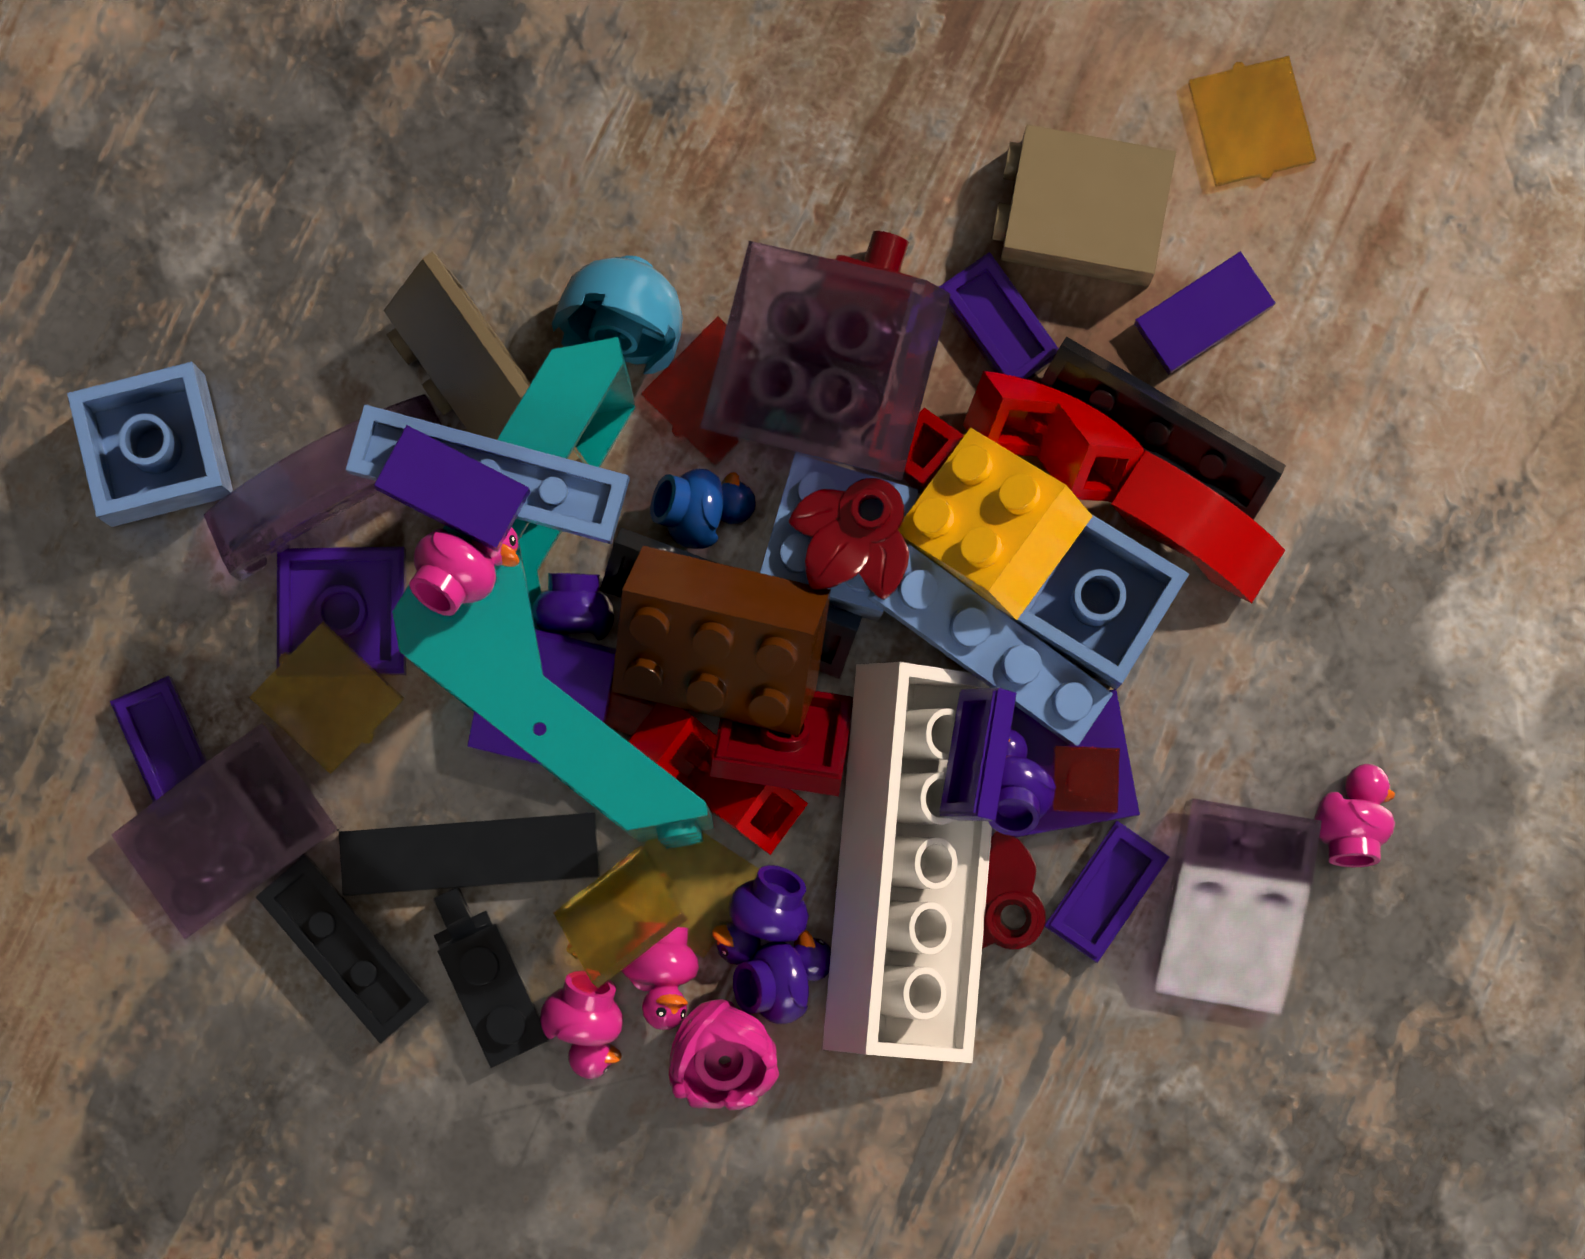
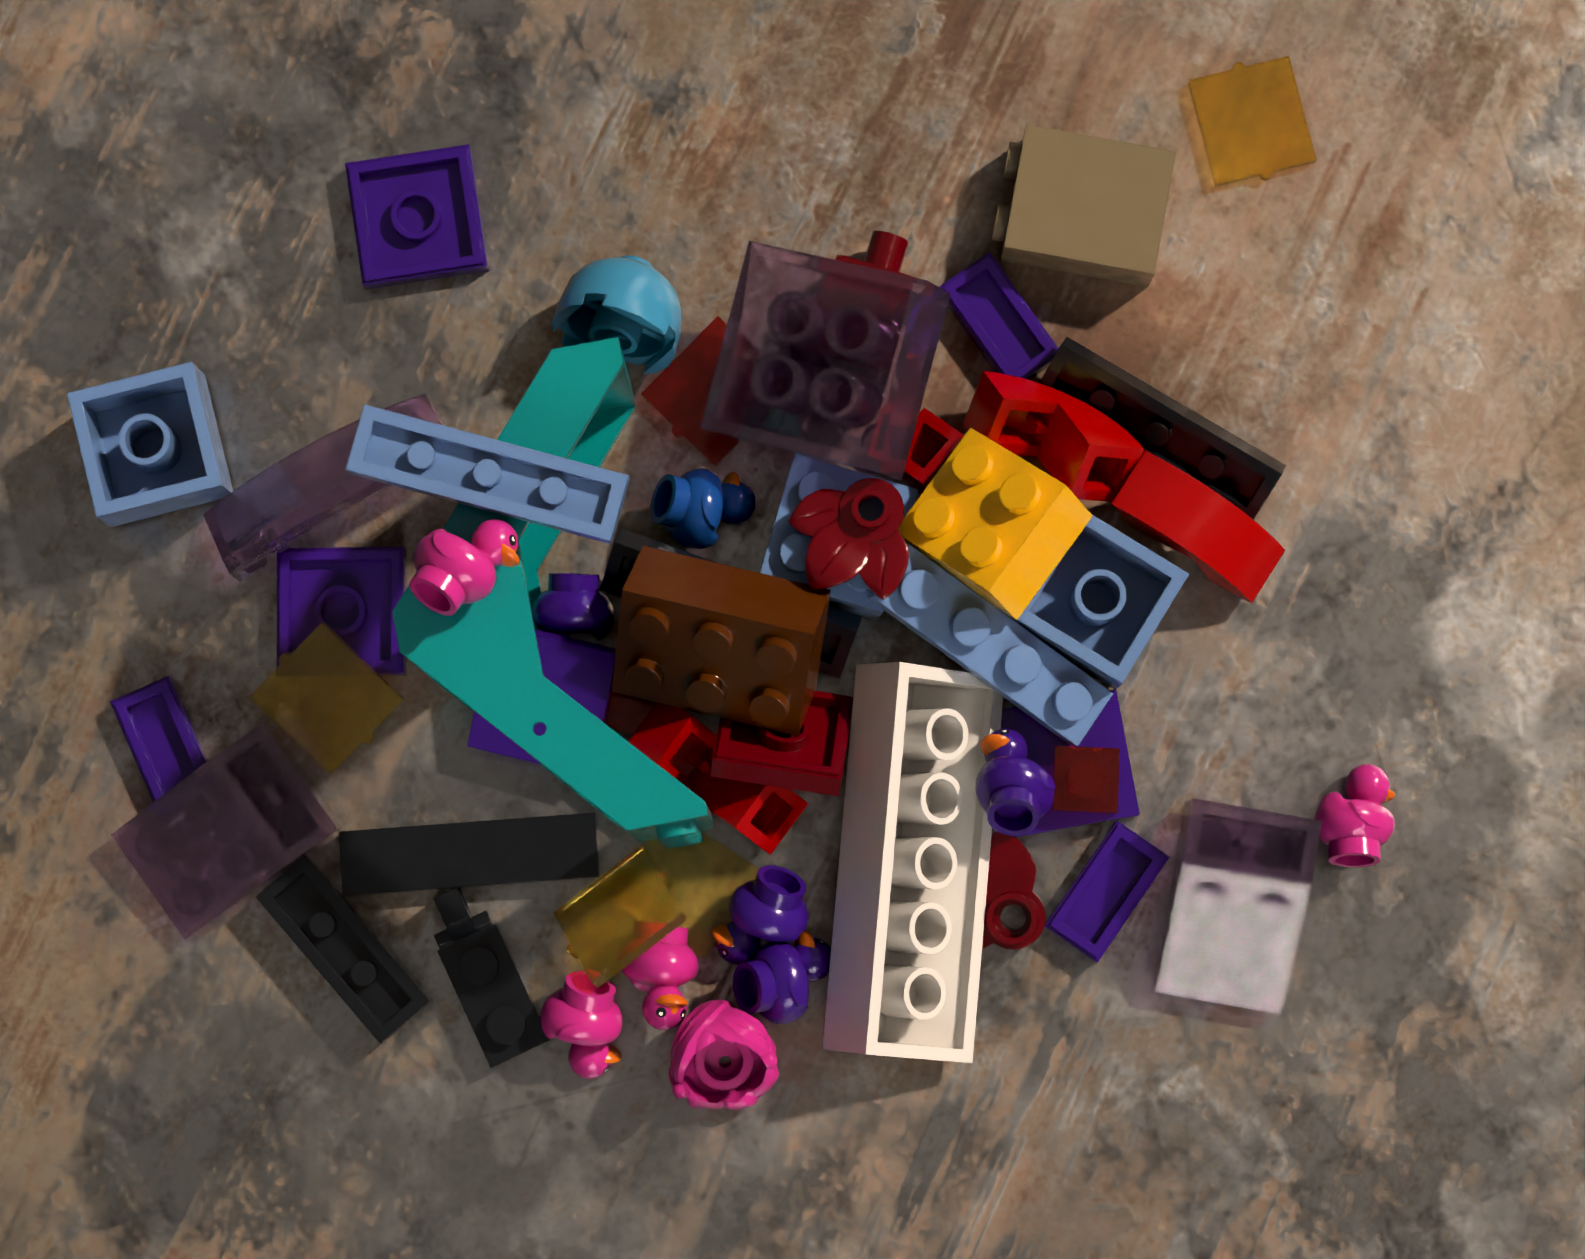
dark purple tile [374,425,530,552] -> none
dark tan slope [383,251,588,464] -> none
dark purple tile [939,688,1017,821] -> none
dark purple tile [1134,251,1276,375] -> none
none -> dark purple tile [345,144,489,290]

